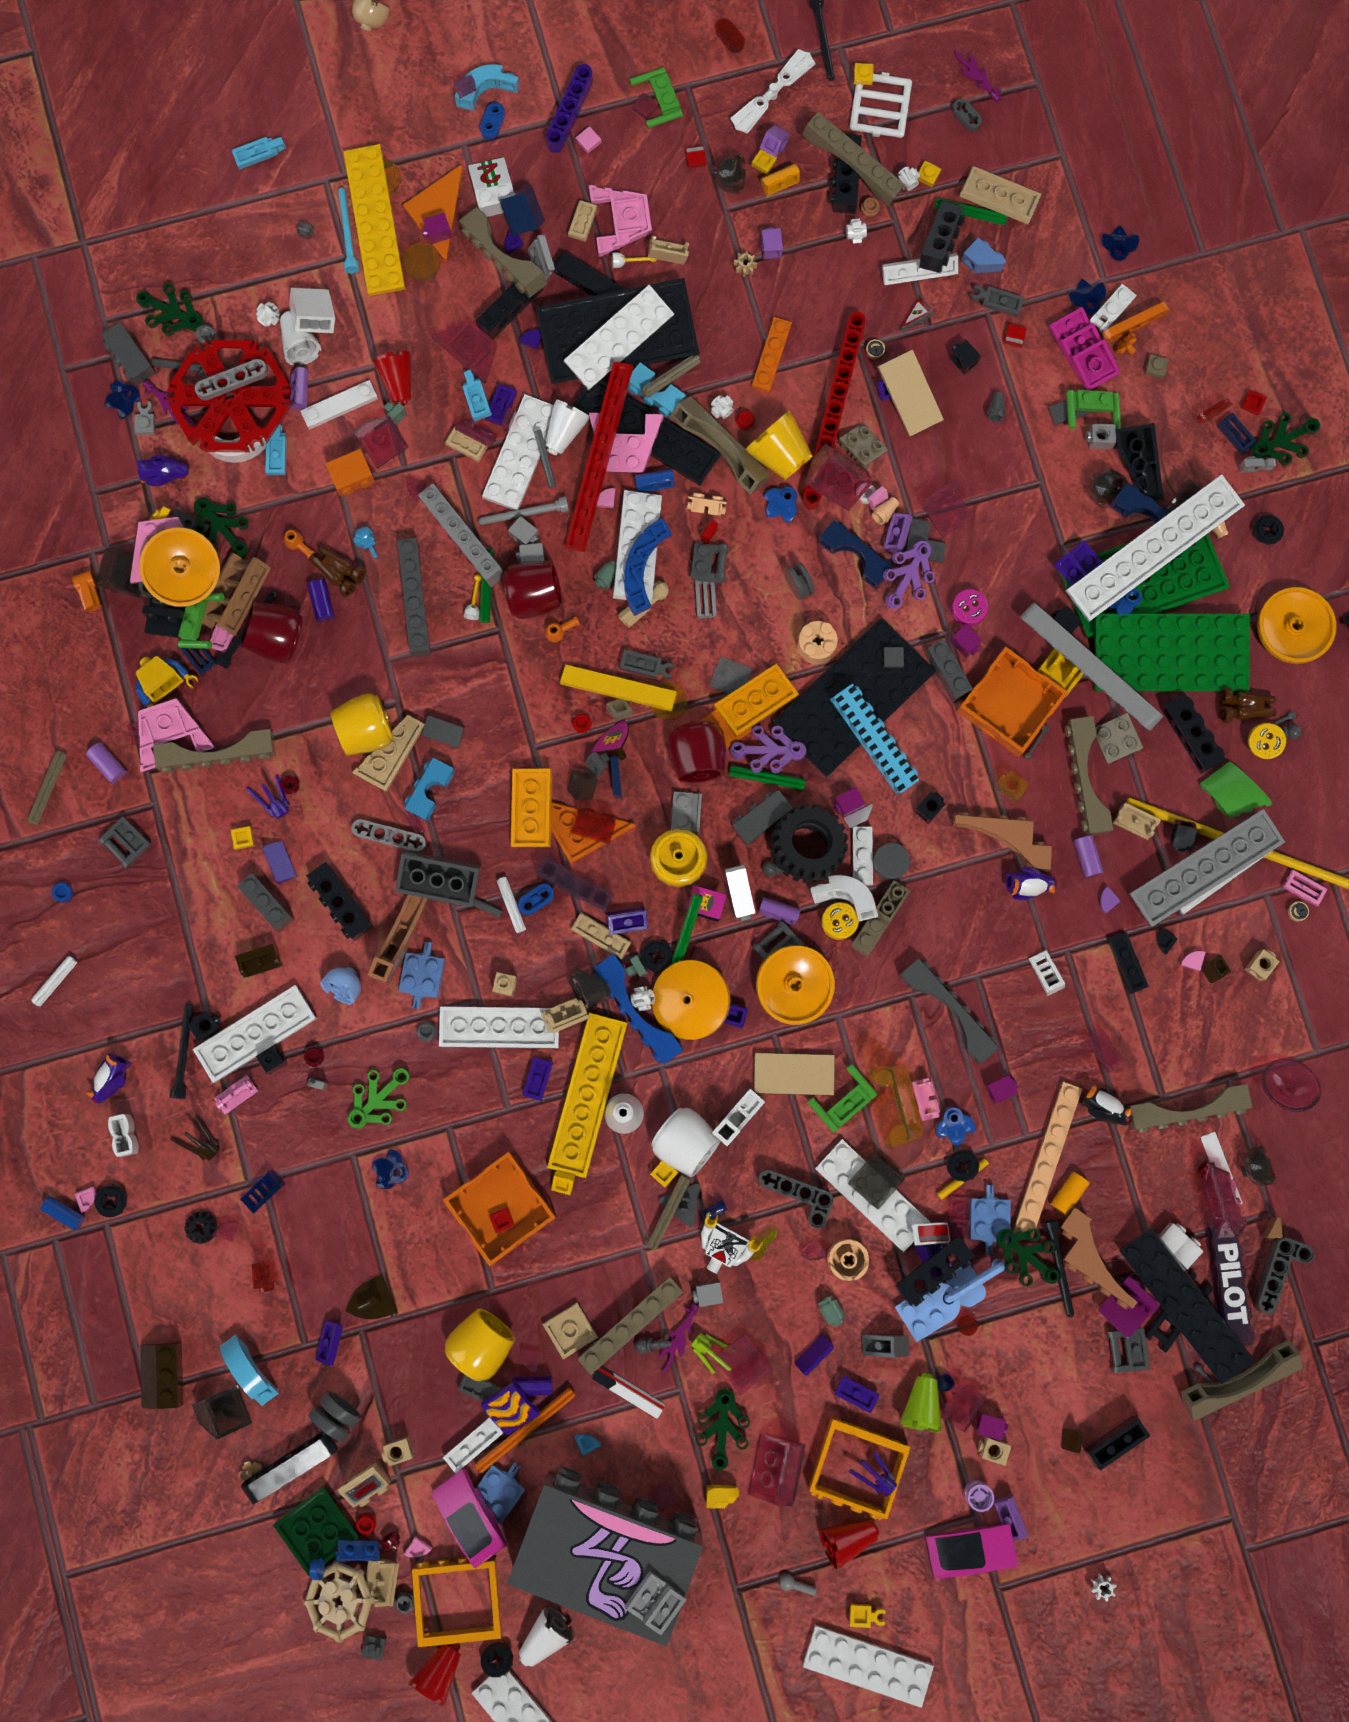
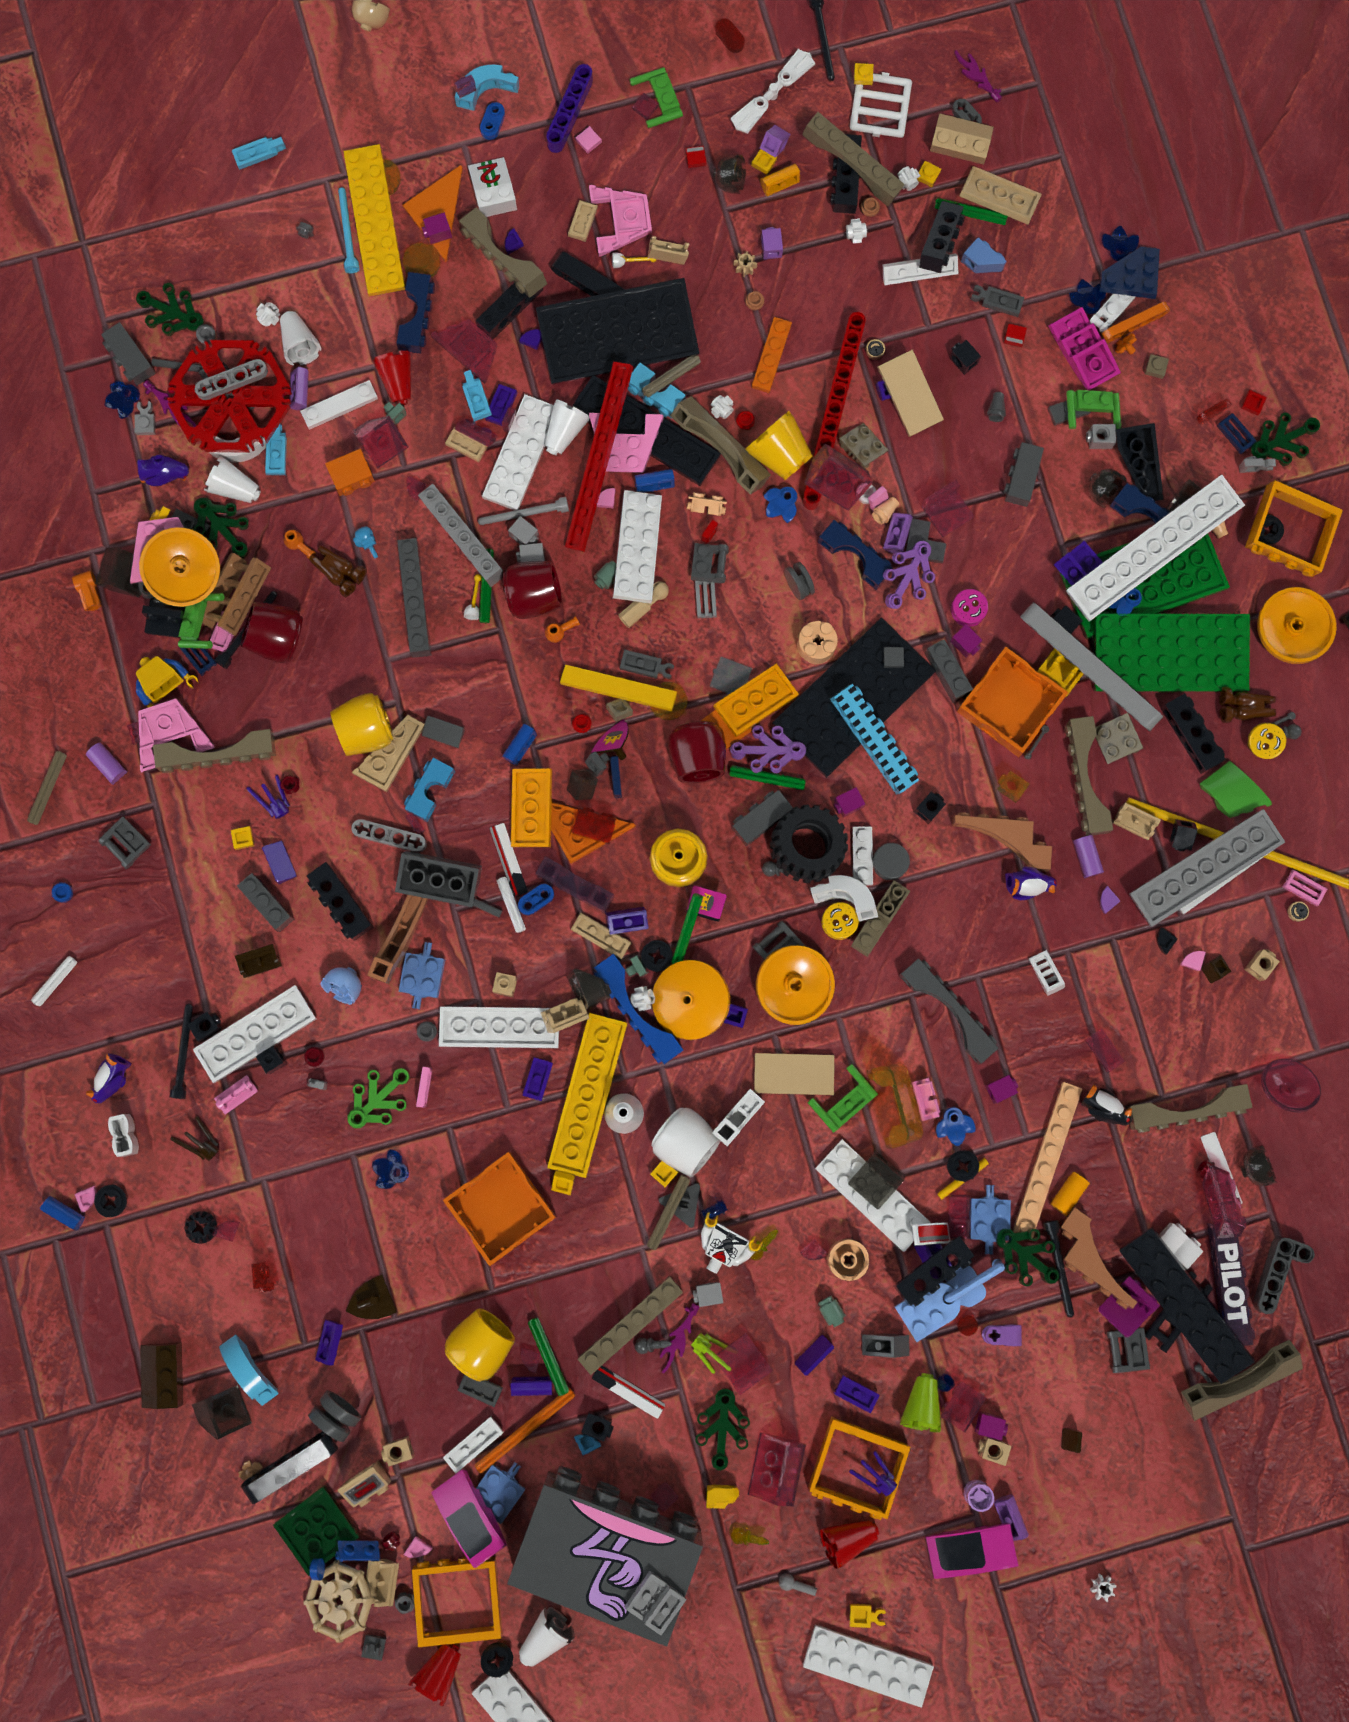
clear blue slope [240,1170,285,1214] -> none
white brick [289,288,335,333] -> none
dark purple brick [307,579,336,623] -> none
red plate [356,1513,377,1535] -> none
slope [481,1383,540,1435] -> none
red tile [489,1207,515,1234] -> none
dark blue slope [499,184,545,236] -> none
light grey plate [527,235,555,280] -> none
dark grey bar [534,430,556,488] -> none
tan tile [542,1303,598,1359] -> none
white plate [564,285,674,390] -> none
blue tile [624,518,672,616] -> none
light grey plate [671,792,702,833] -> none
slope [724,865,755,922] -> none
medium lavender brick [758,897,801,925] -> none
dark grey beam [758,1170,834,1229] -> none
white sticker [844,804,873,828] -> none
piece [899,296,934,331] -> none
black brick [1083,1415,1150,1471] -> none
black tile [1107,932,1149,994] -> none
medium nougat slope [1262,1217,1283,1238] -> none
none -> white cone [204,456,261,503]
none -> dark blue arch [396,272,435,354]
none -> bright pink tile [416,1067,432,1108]
none -> sticker [490,823,528,897]
none -> blue brick [502,724,537,766]
none -> green axle [528,1318,569,1396]
none -> black brick [581,1410,614,1442]
none -> clear neon green bar [731,1527,769,1546]
none -> nougat plate [745,291,764,310]
none -> tan slope [930,114,994,165]
none -> medium lavender piece [981,1324,1022,1346]
none -> dark grey brick [1003,442,1044,507]
none -> dark blue plate [1099,246,1160,299]
none -> light orange window [1245,480,1343,577]

